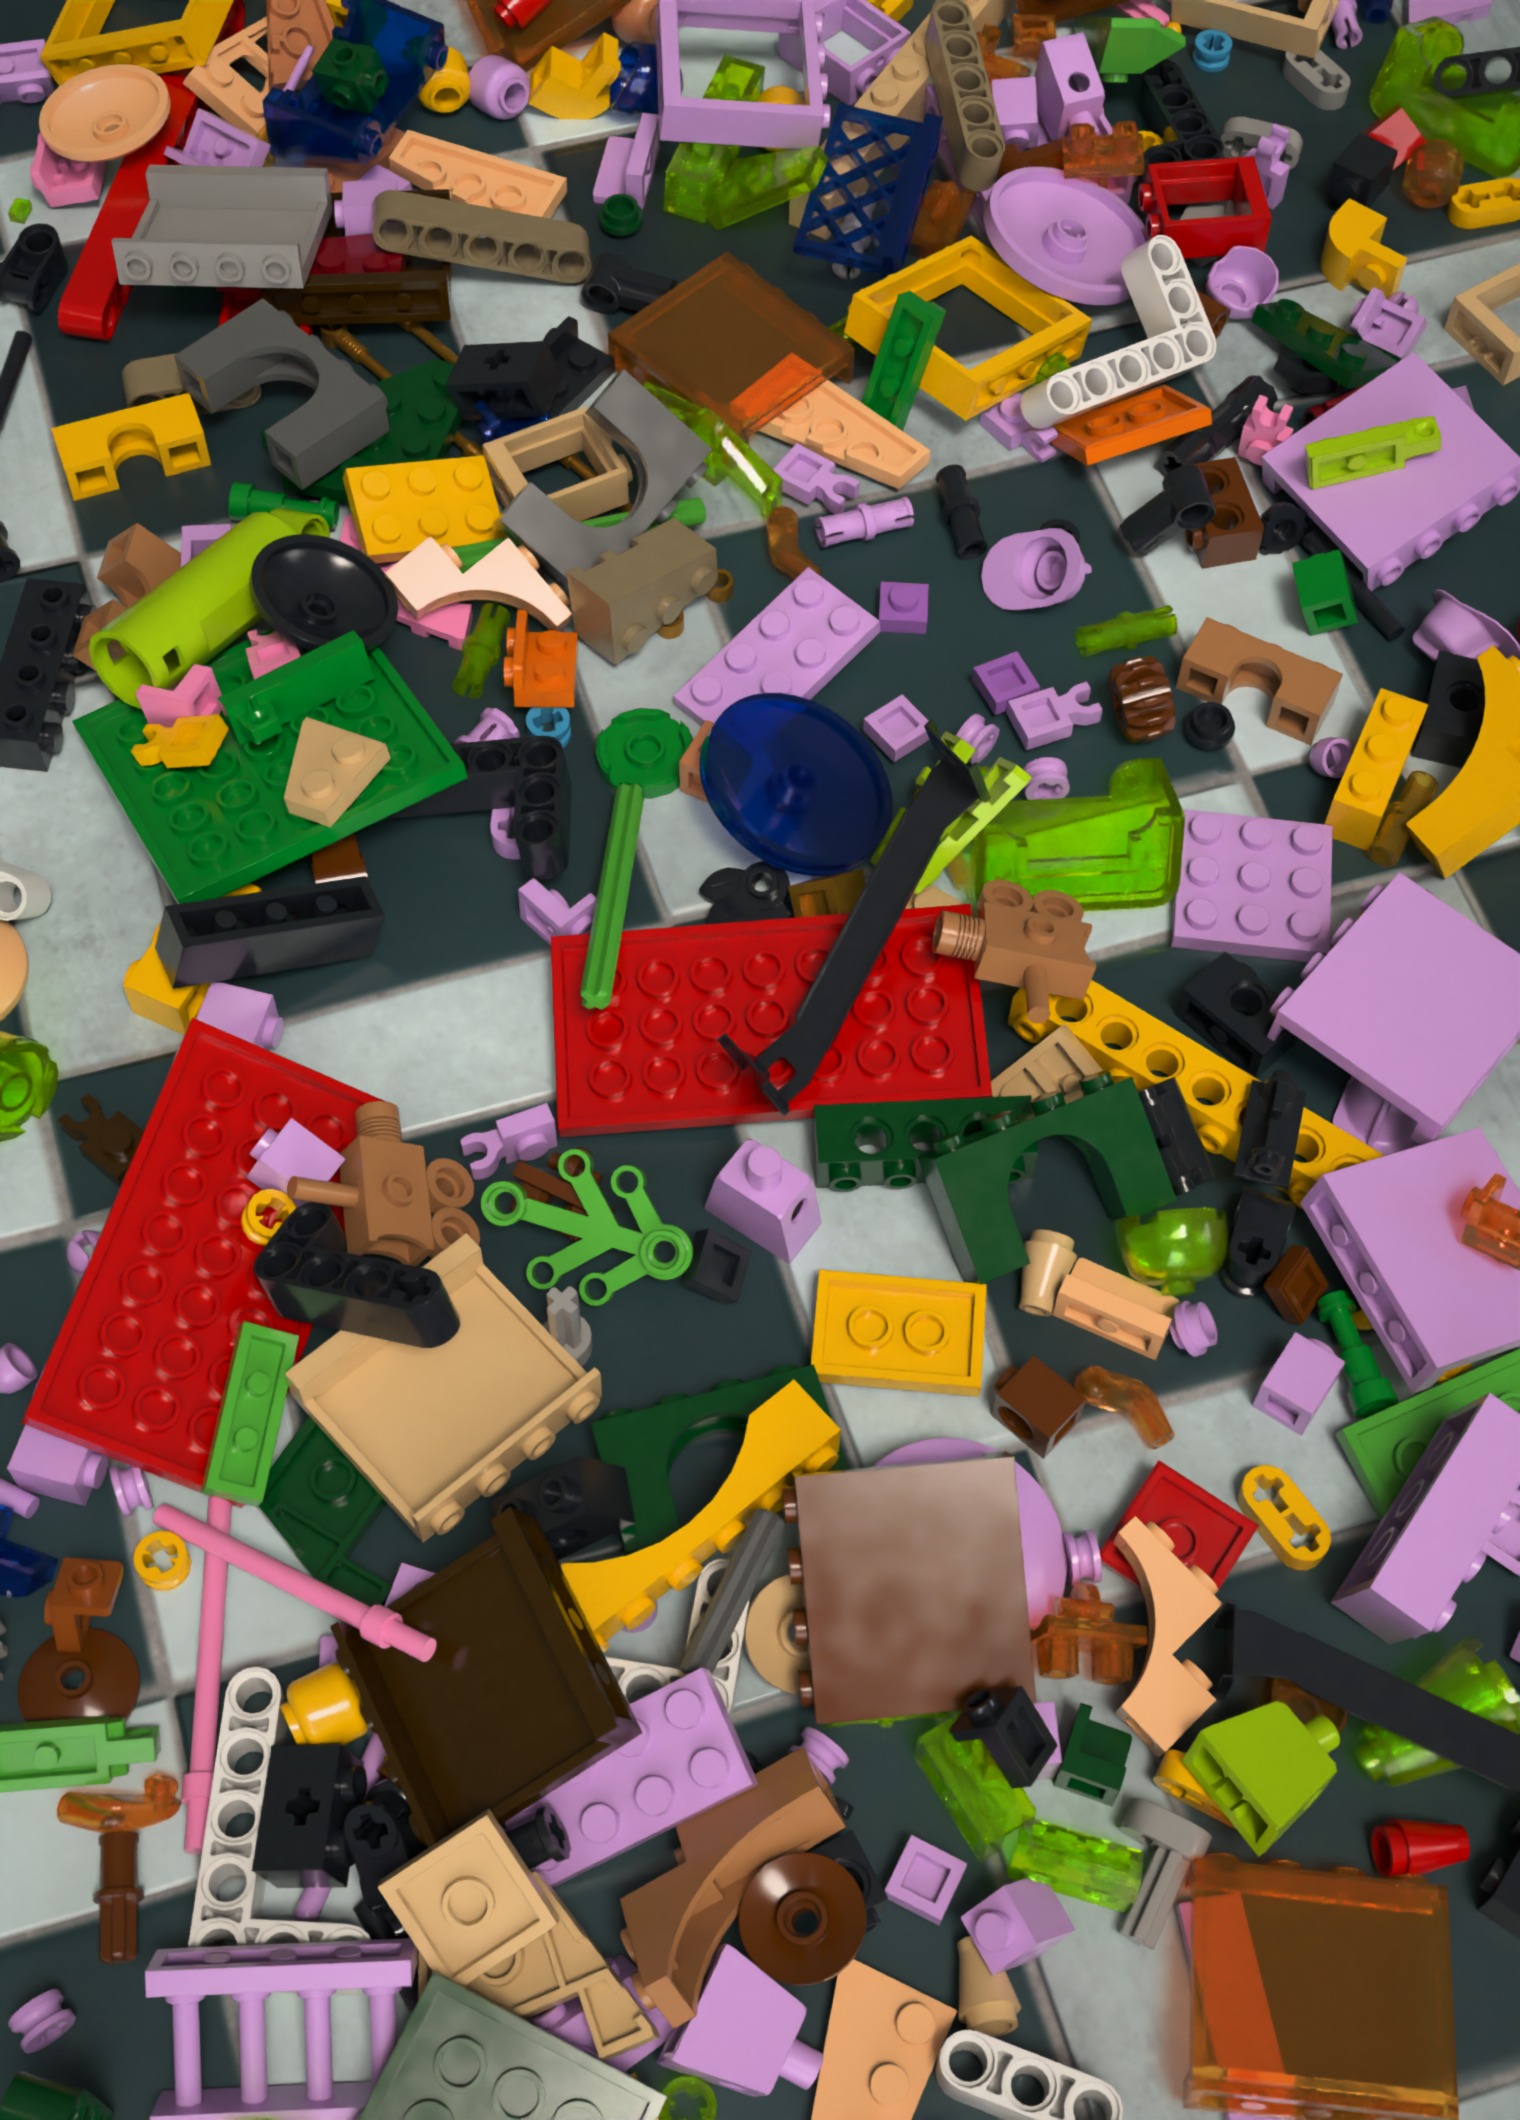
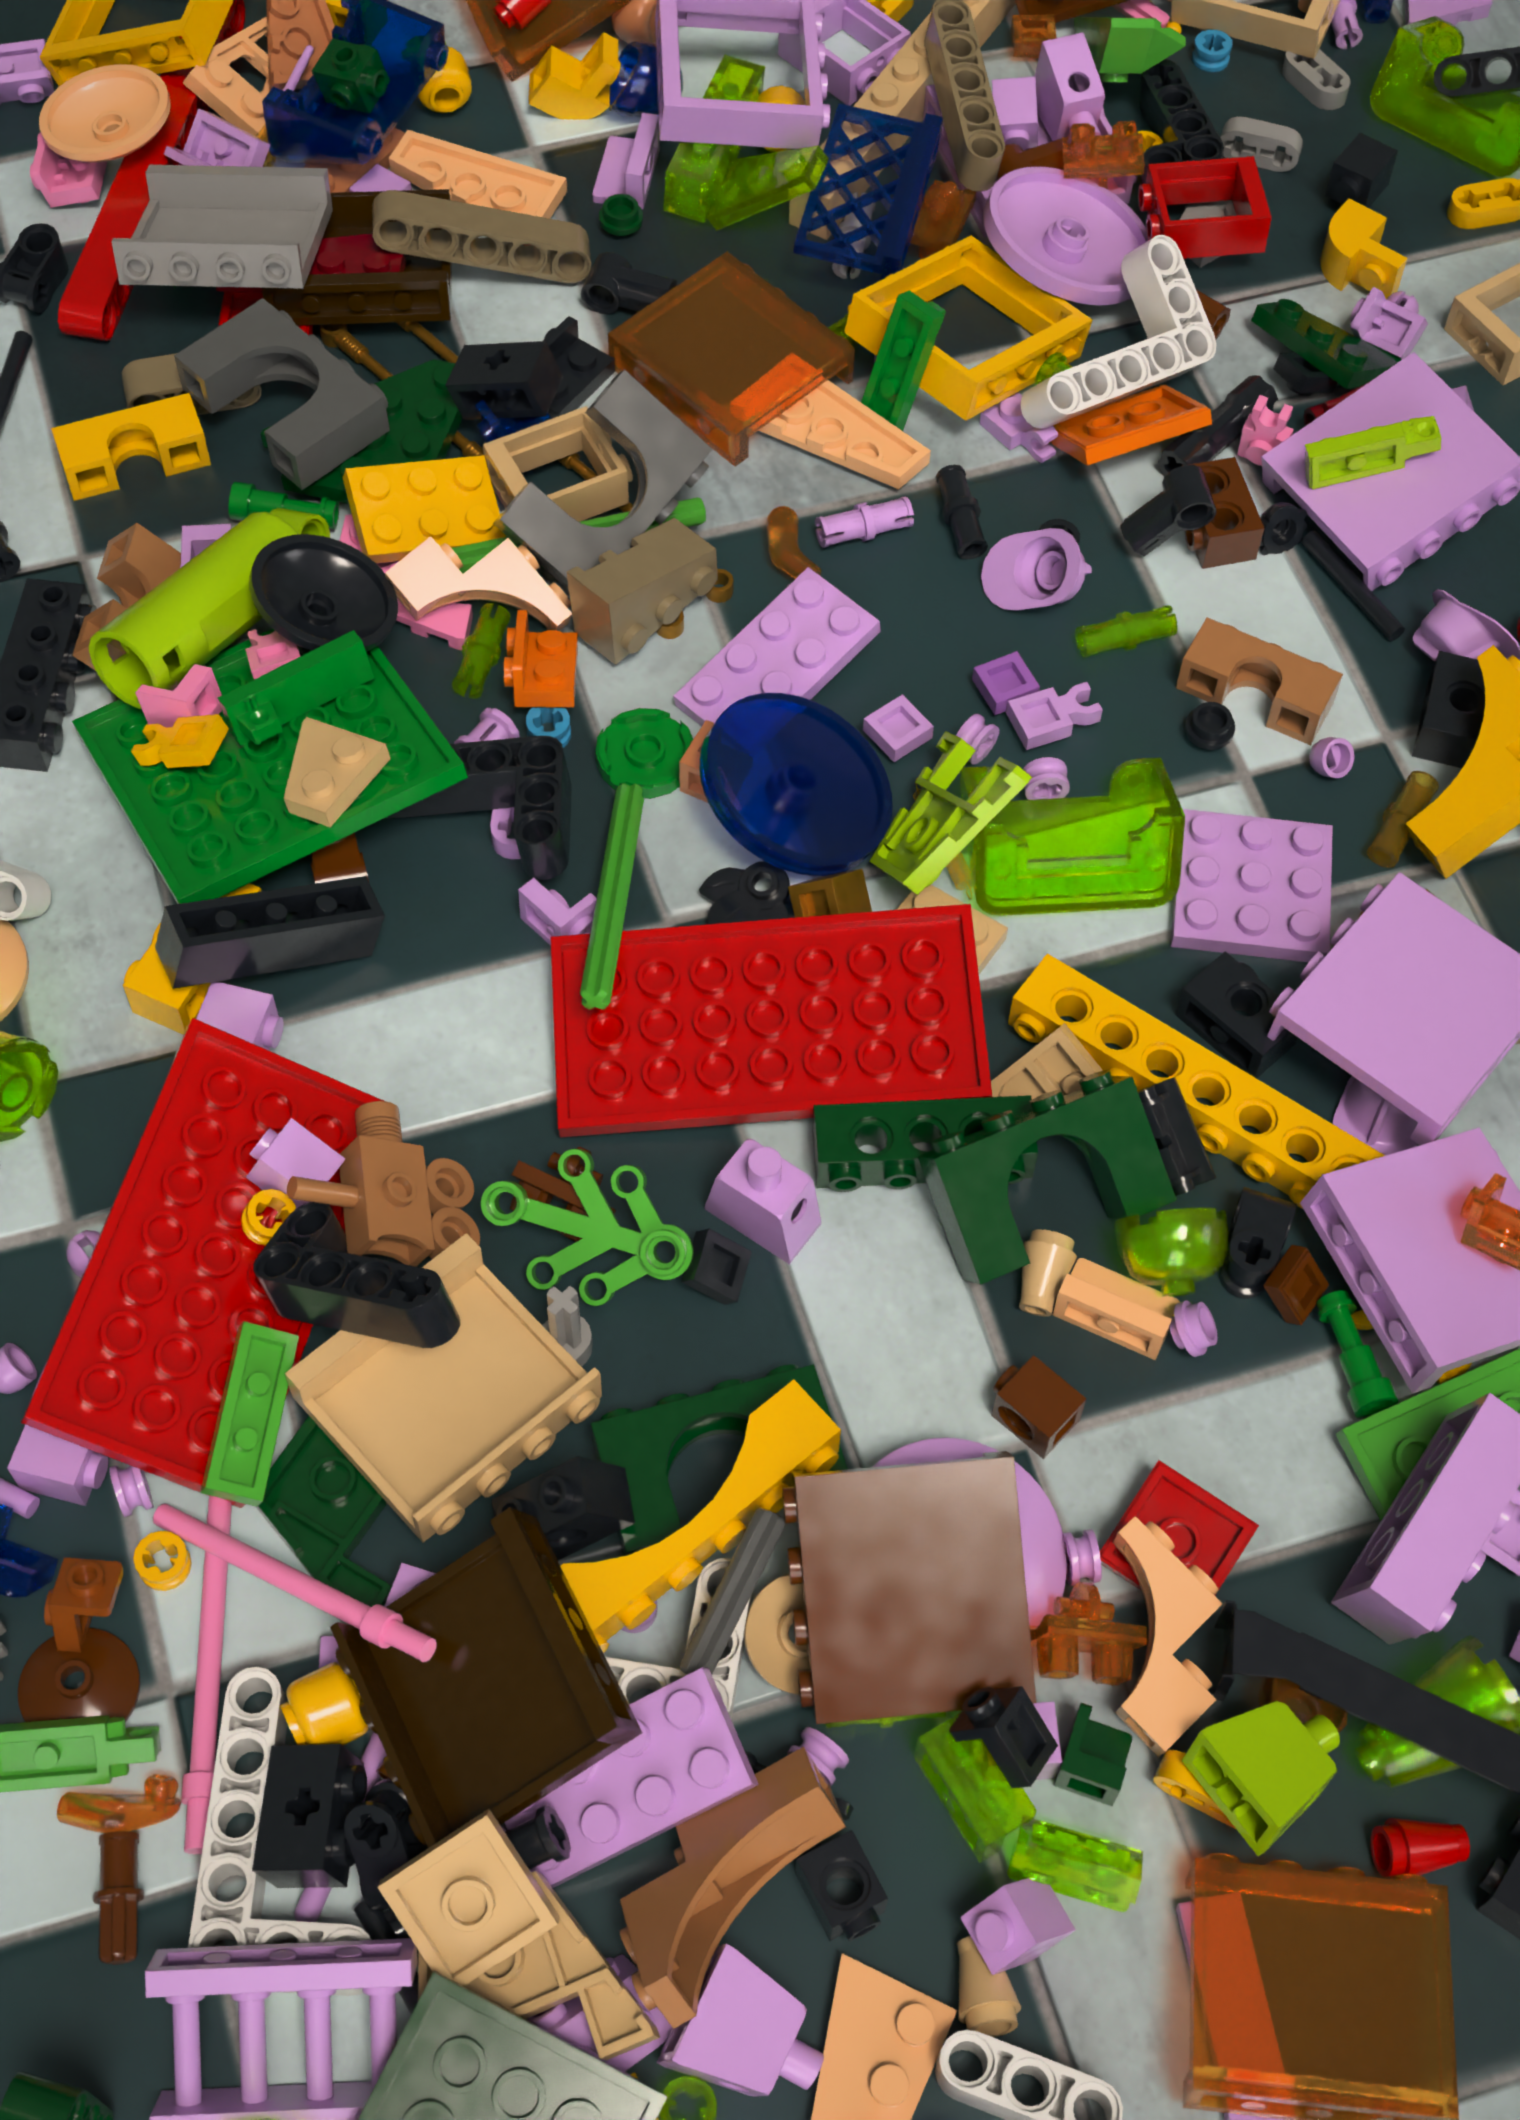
clear neon green piece [8,198,33,224] -> none
lavender bush [8,1989,76,2053] -> none
dark brown plate [57,1093,143,1188] -> none
lavender brick [334,180,398,236] -> none
lavender plate [460,1103,557,1180] -> none
lavender head [469,55,530,120] -> none
clear neon green plate [642,382,783,522] -> none
black piece [717,719,991,1116] -> none
reddish brown dish [739,1852,867,1986] -> none
lavender plate [770,443,860,514] -> none
yellow plate [811,1269,987,1397] -> none
medium lavender plate [878,581,929,634] -> none
lavender plate [884,1835,968,1926] -> none
medium nougat piece [932,879,1096,1023] -> none
clear orange bracket [976,23,1032,84] -> none
clear orange arm [1075,1366,1175,1449] -> none
reddish brown gear [1108,656,1176,743] -> none
light grey piece [1119,1798,1212,1950] -> none
lavender hair [1205,245,1279,320] -> none
black hinge [1233,1070,1306,1189] -> none
yellow beam [1237,1465,1331,1570] -> none
lavender plate [1244,123,1290,209] -> none
lavender brick [1252,1332,1345,1436] -> none
green brick [1292,549,1358,636] -> none
yellow arch [1325,688,1428,852] -> none
panel [1361,102,1427,170] -> none
clear orange head [1402,140,1464,208] -> none

